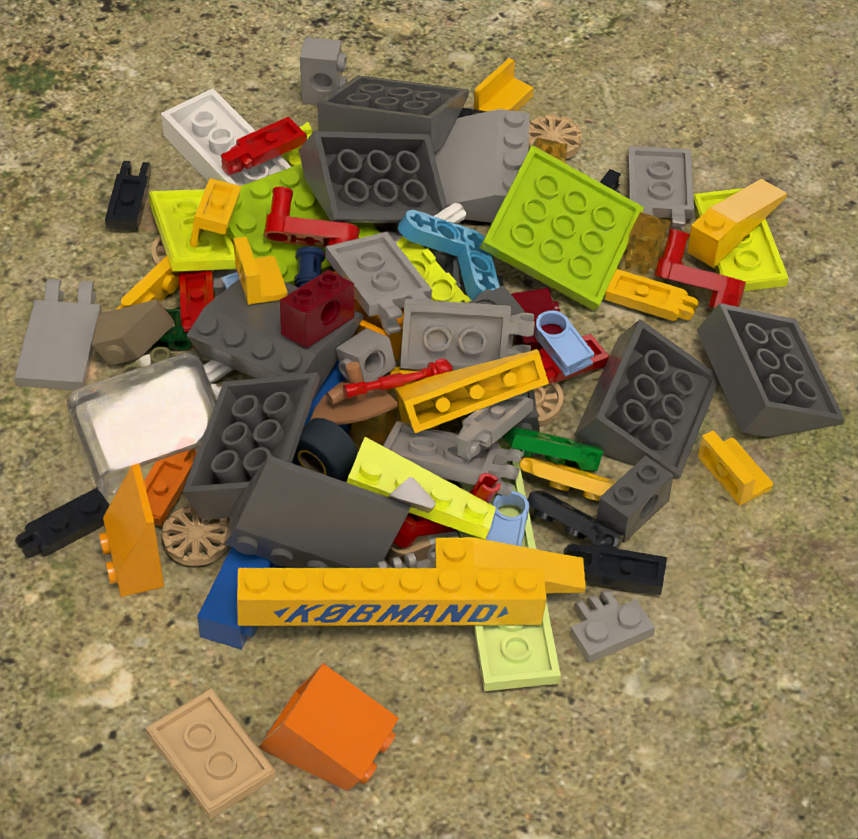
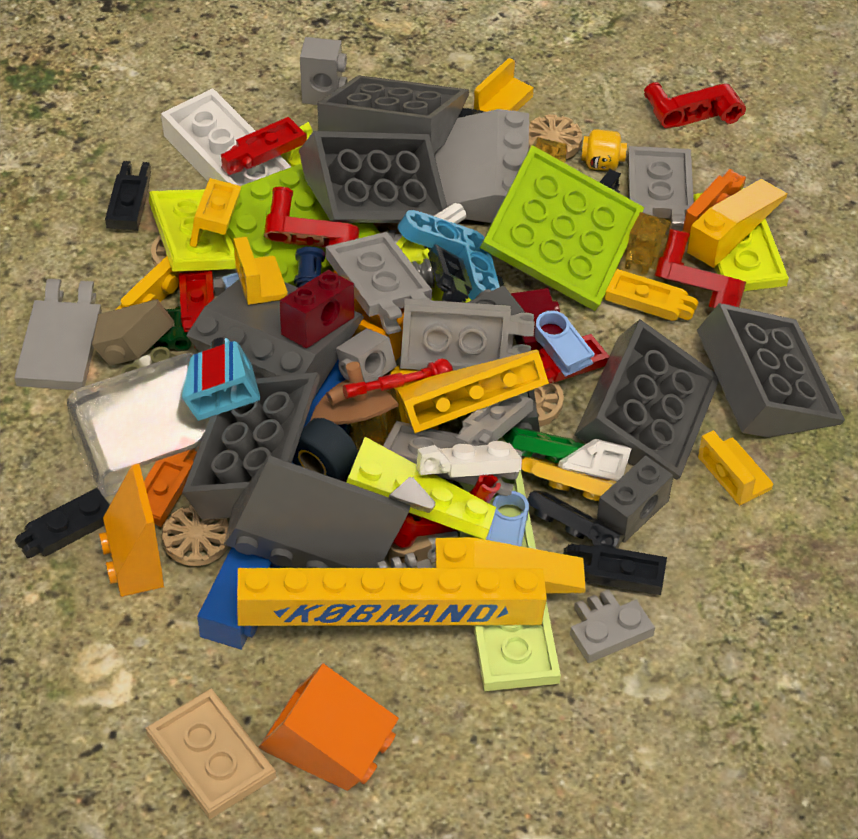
none -> medium azure torso [182,337,260,421]
none -> dark grey bush [411,258,435,288]
none -> white hinge [416,441,522,478]
none -> black hinge [428,244,473,302]
none -> white tile [558,439,631,482]
none -> yellow head [581,129,627,171]
none -> red beam [644,82,746,128]
none -> orange hinge [682,169,746,238]

